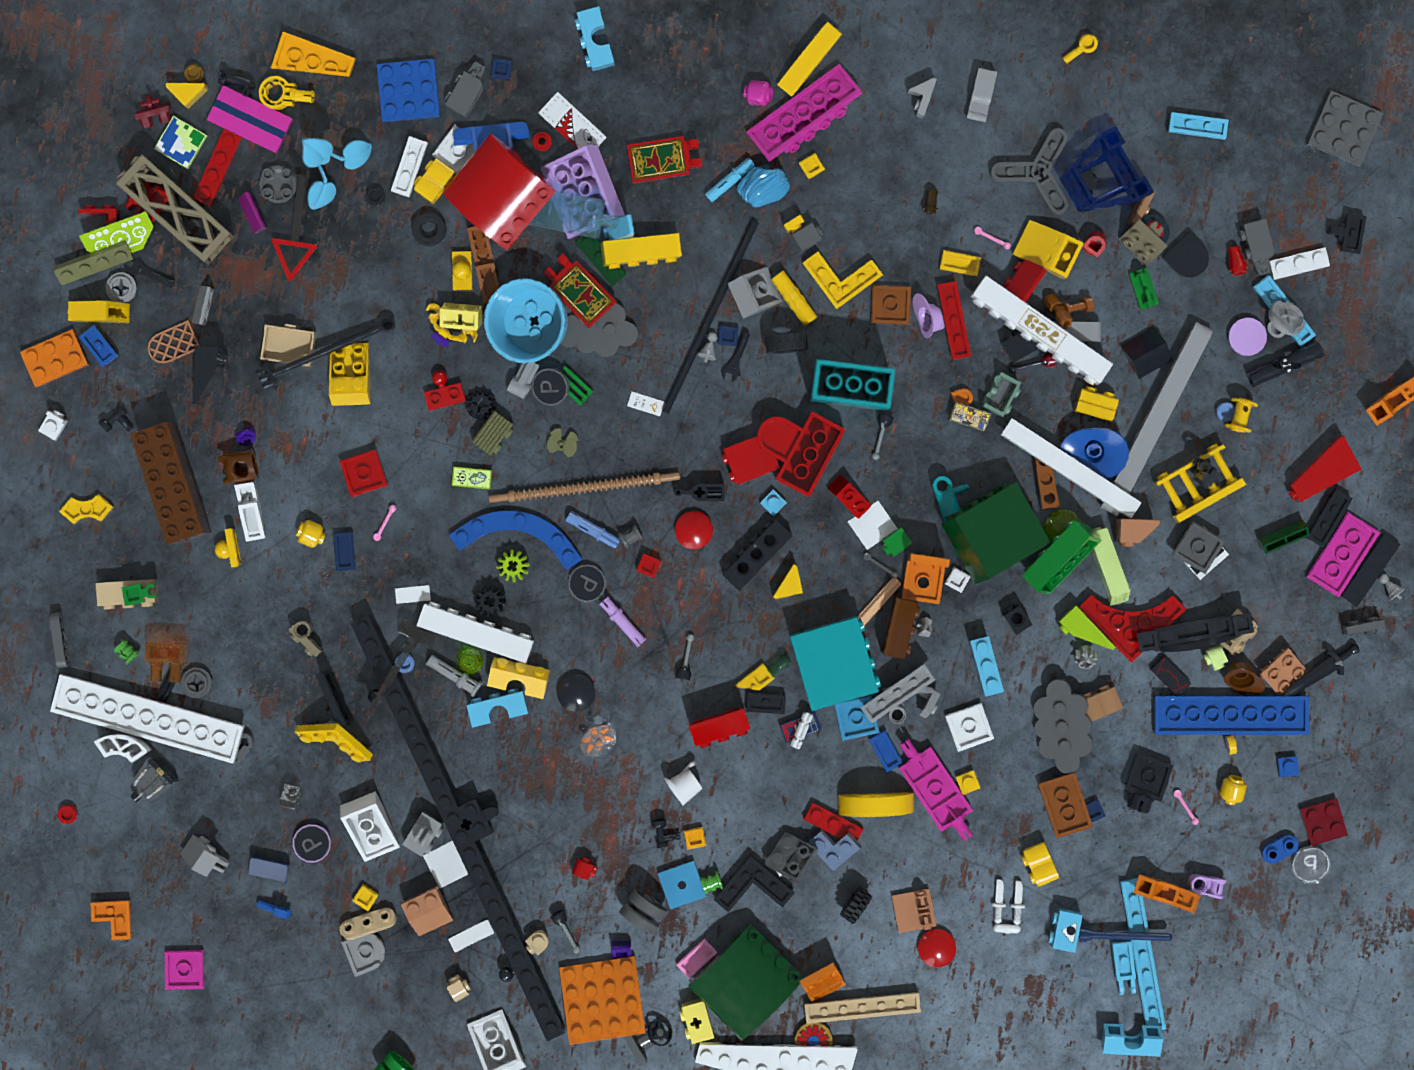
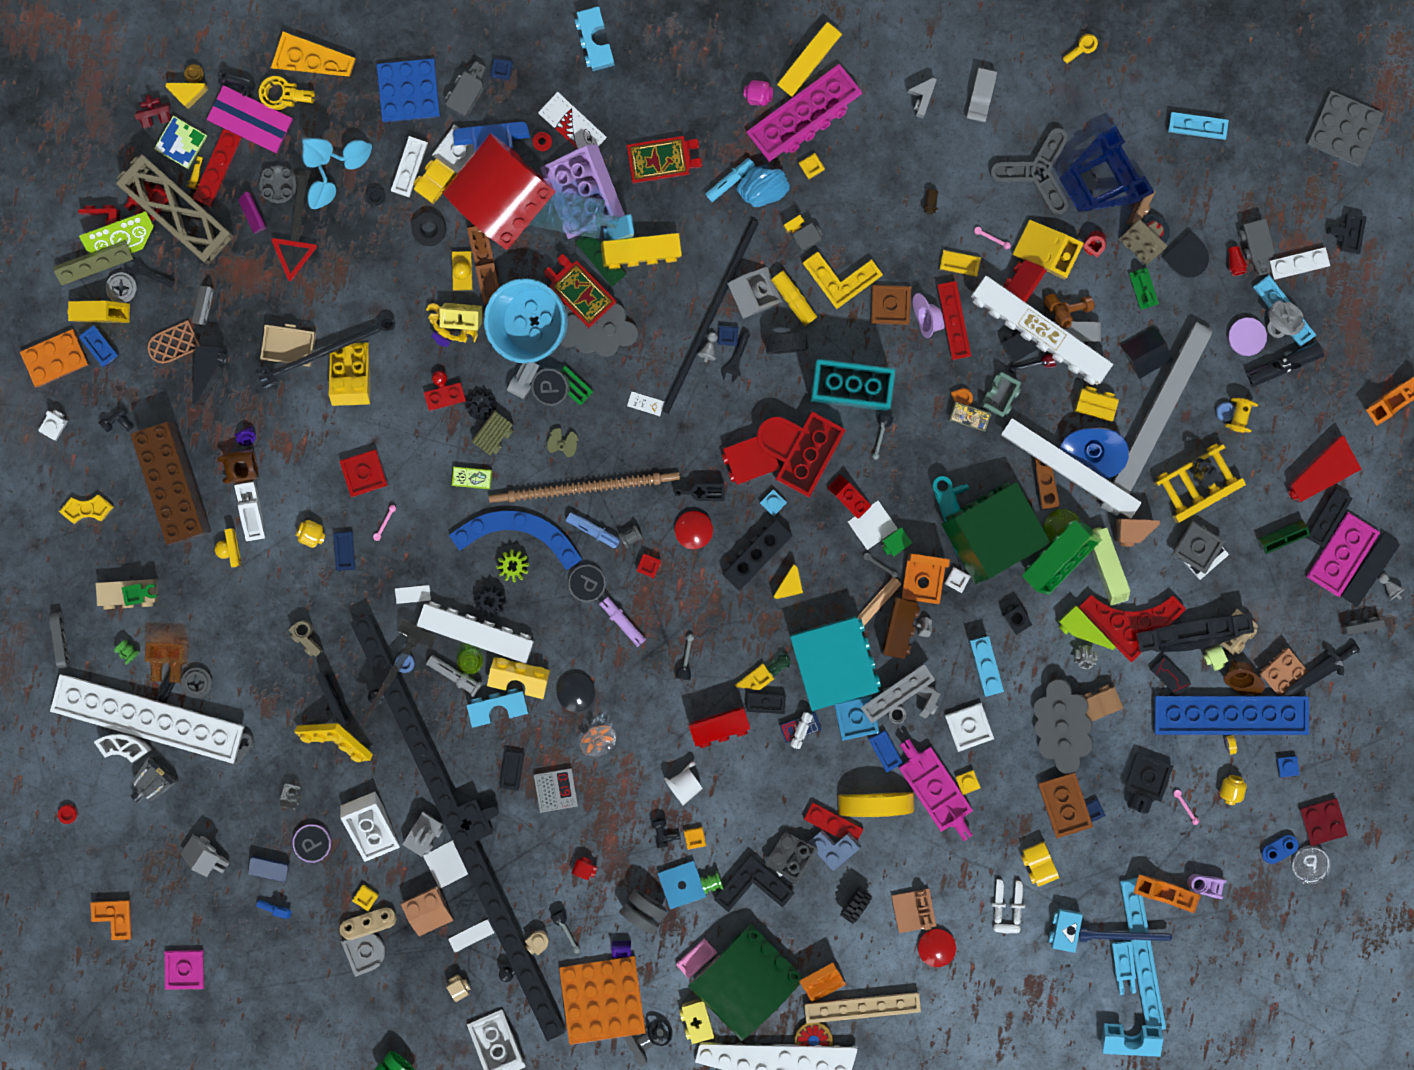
none -> yellow piece [186,156,203,190]
none -> black tile [500,750,525,791]
none -> tile [534,768,578,813]

